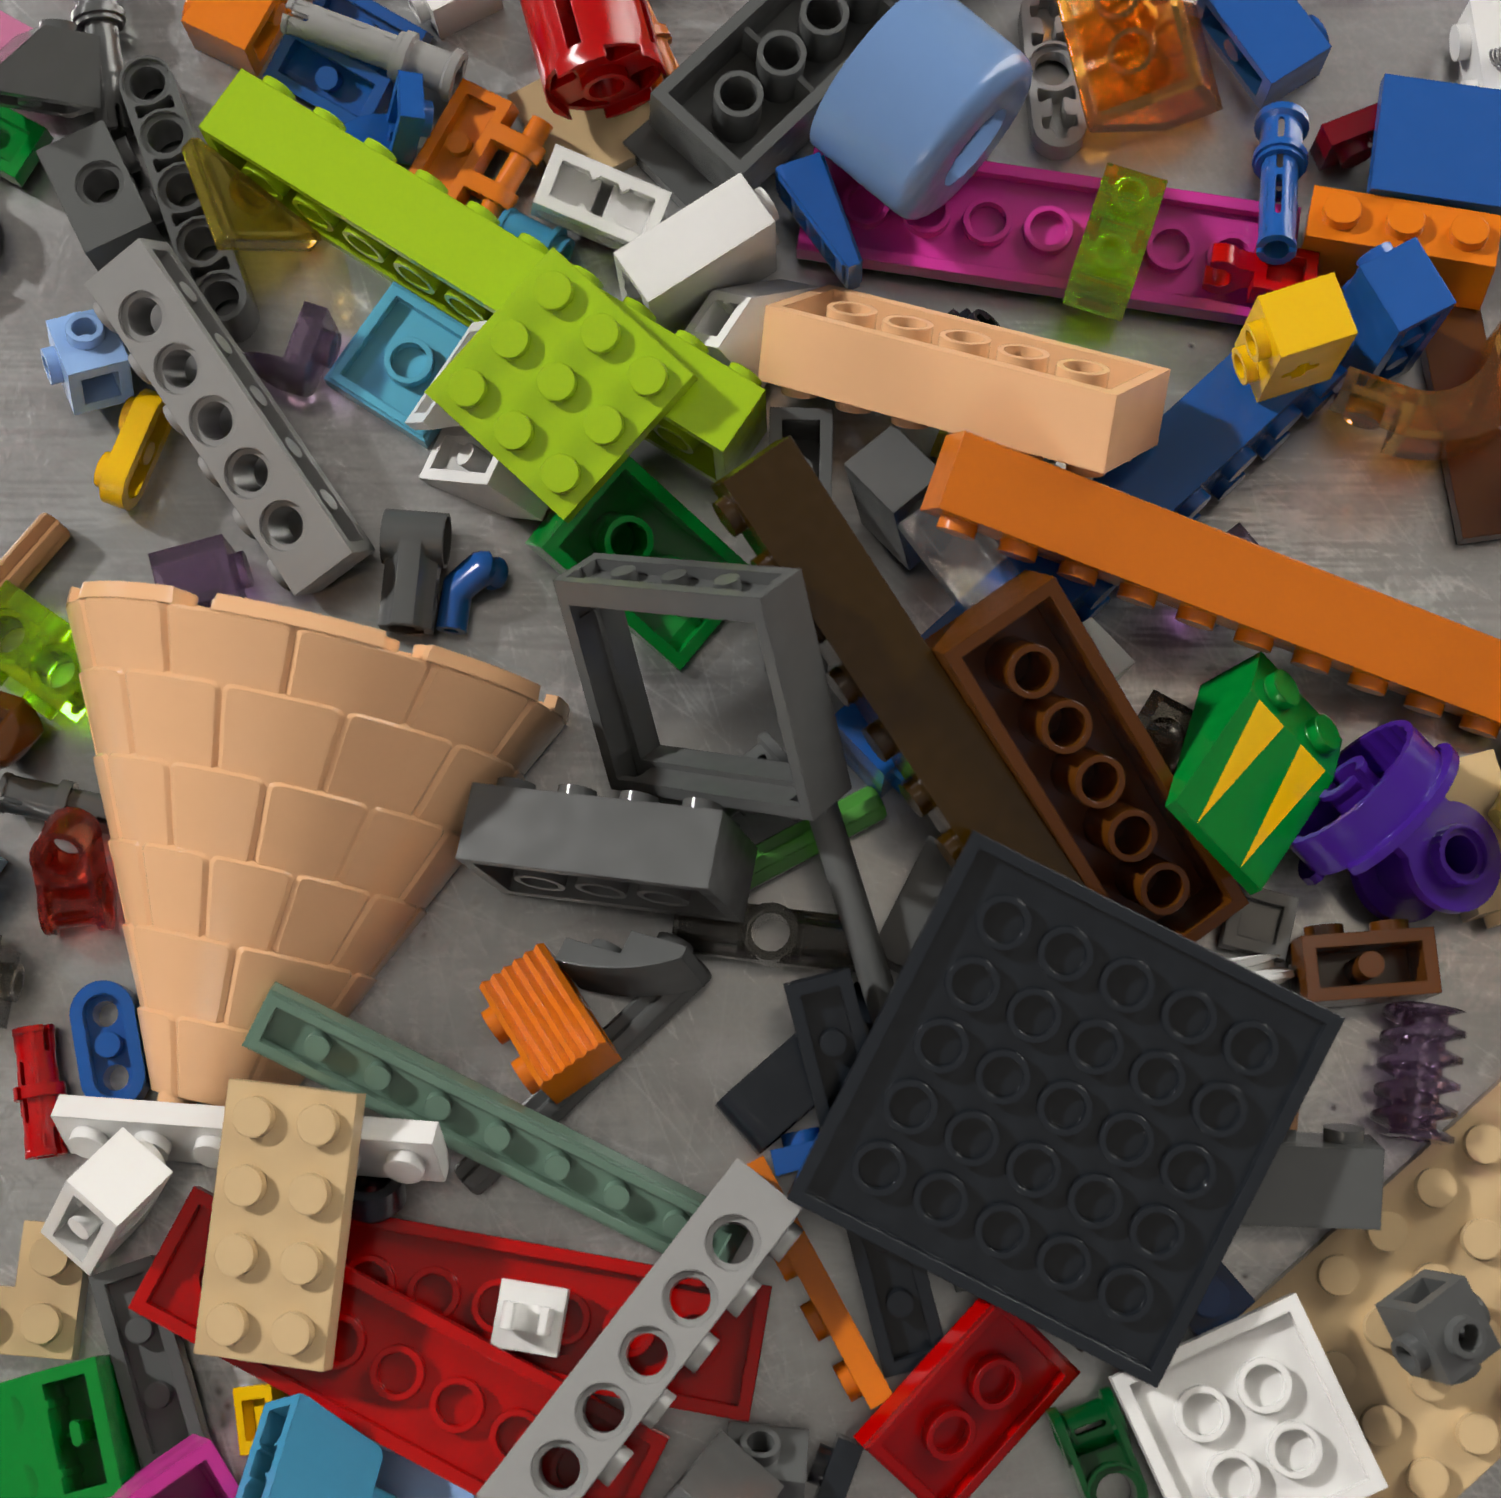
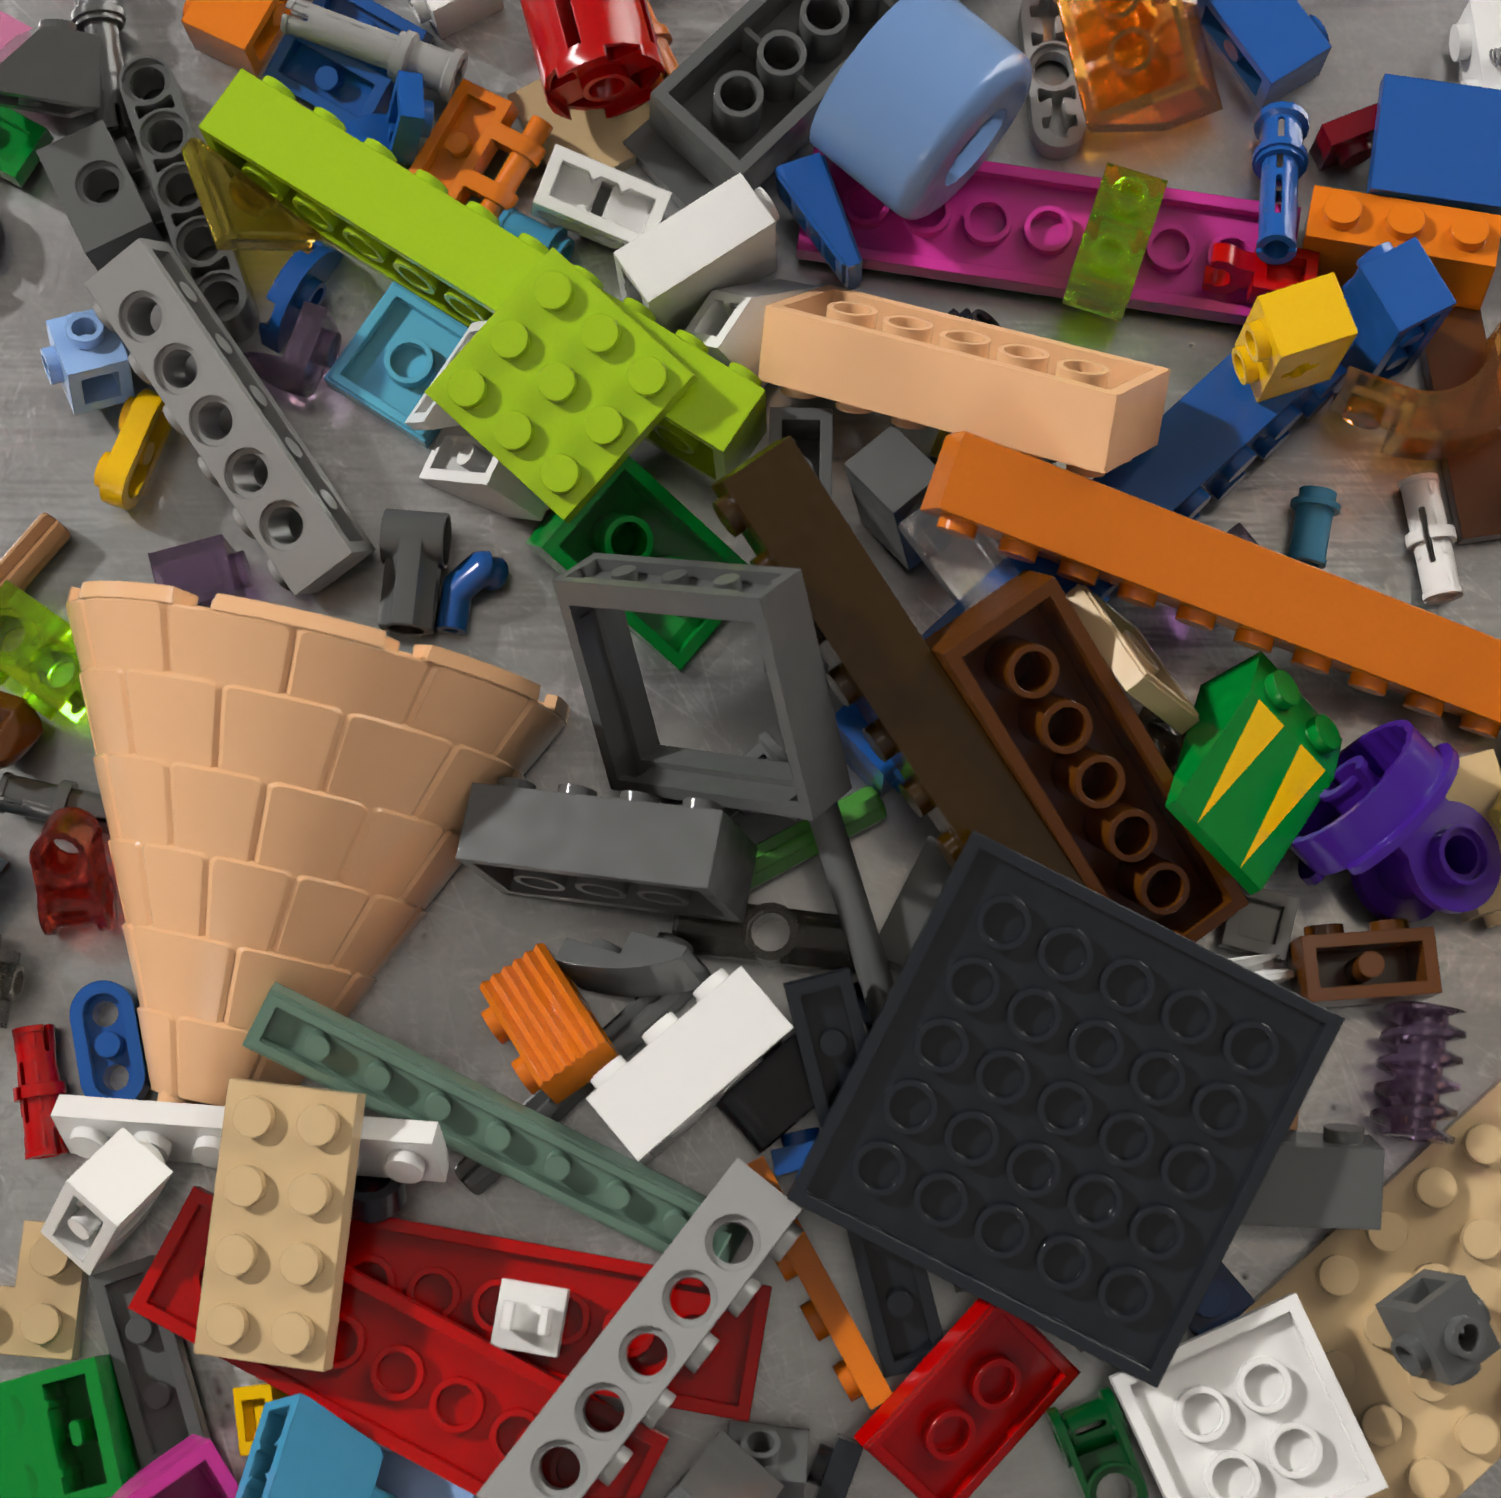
none -> blue plate [258,240,344,354]
none -> white brick [586,966,794,1166]
none -> tan tile [1065,584,1200,734]
none -> dark azure pin [1286,486,1341,569]
none -> white pin [1398,472,1464,605]

